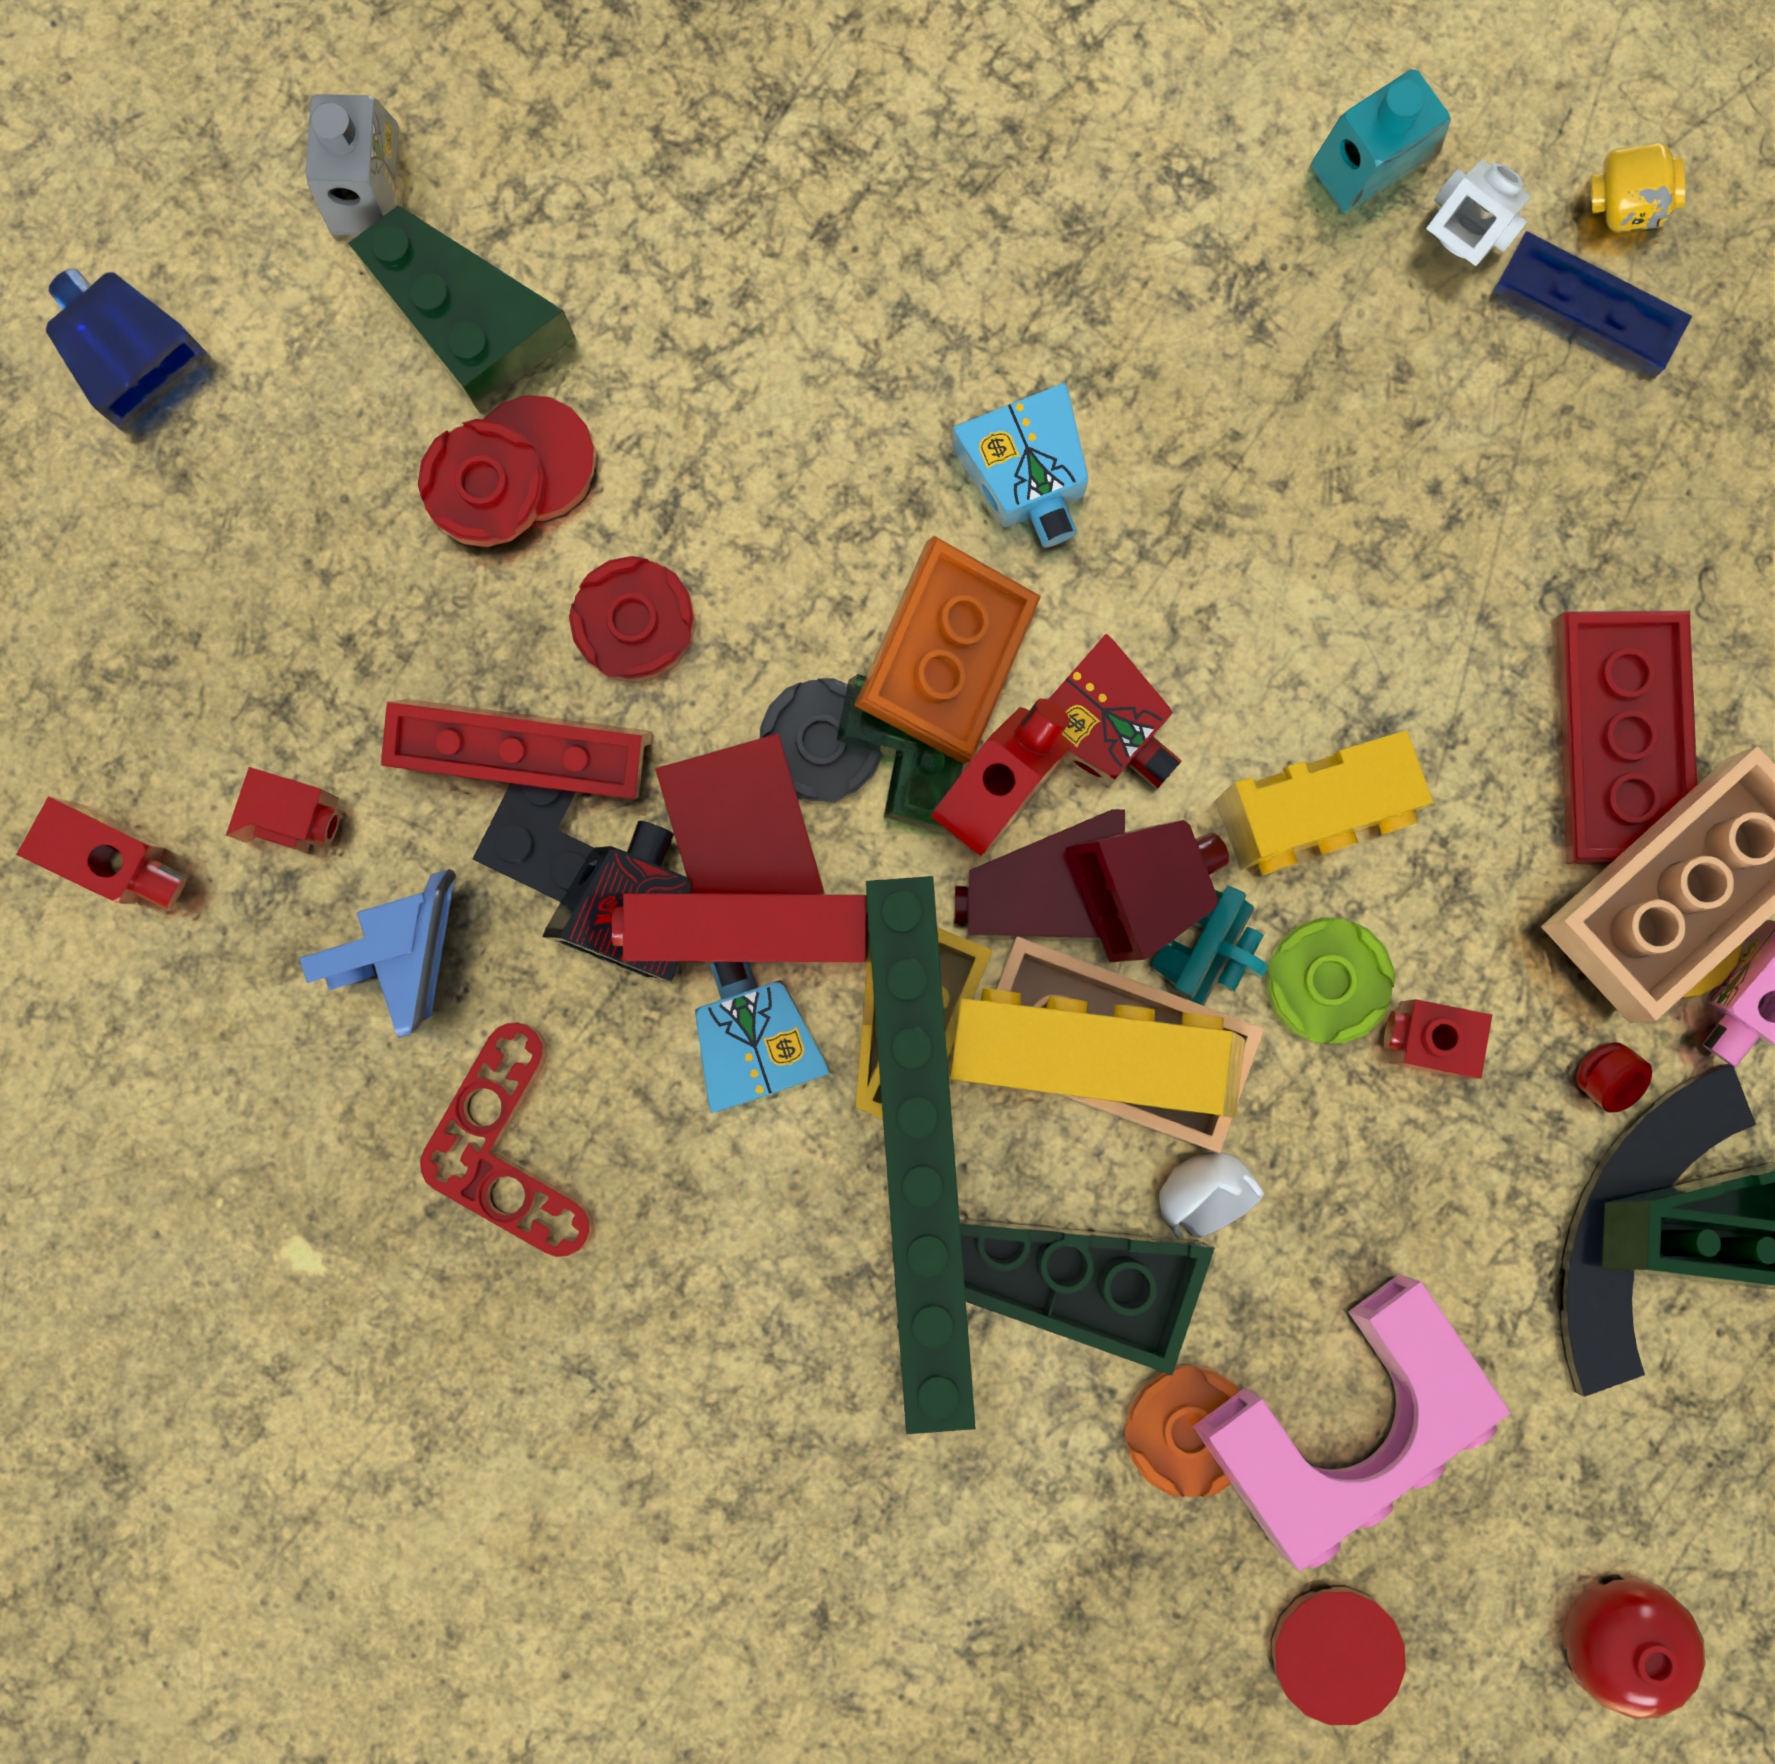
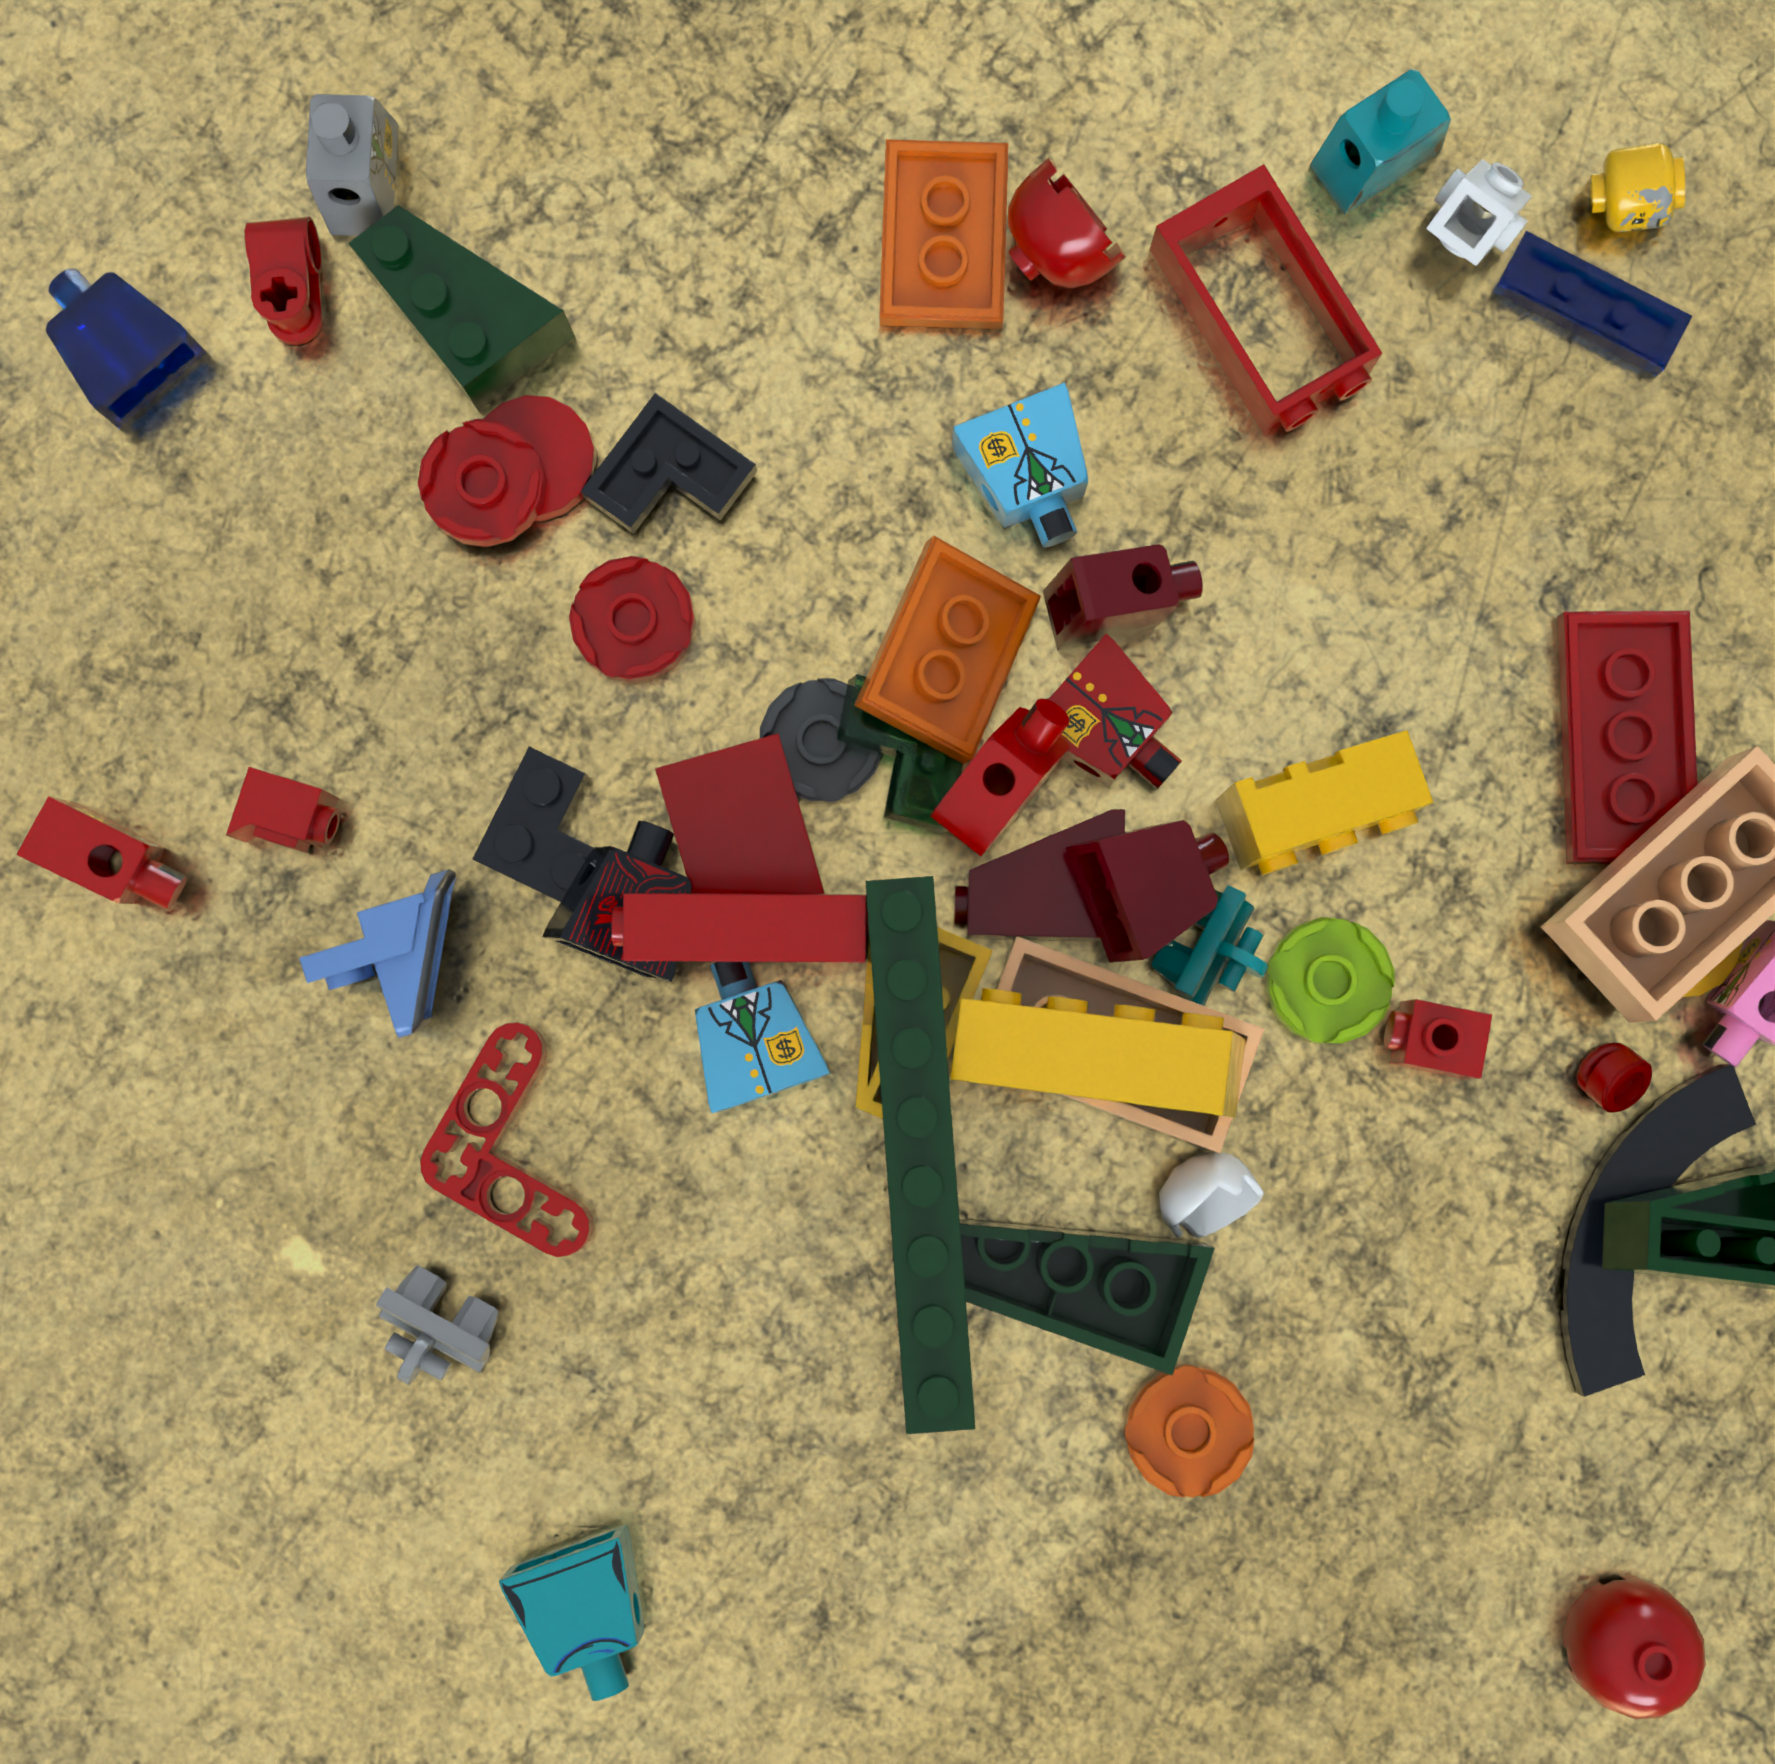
red panel [381,699,652,799] -> none
bright pink arch [1193,1274,1511,1572] -> none
red tile [1271,1587,1406,1725] -> none
none -> red piece [244,216,324,345]
none -> light grey hips [376,1266,499,1385]
none -> teal torso [499,1524,644,1701]
none -> black plate [580,393,757,534]
none -> orange tile [879,139,1009,329]
none -> red cylinder [1007,158,1126,288]
none -> dark red torso [1043,544,1203,650]
none -> red window [1149,164,1383,435]

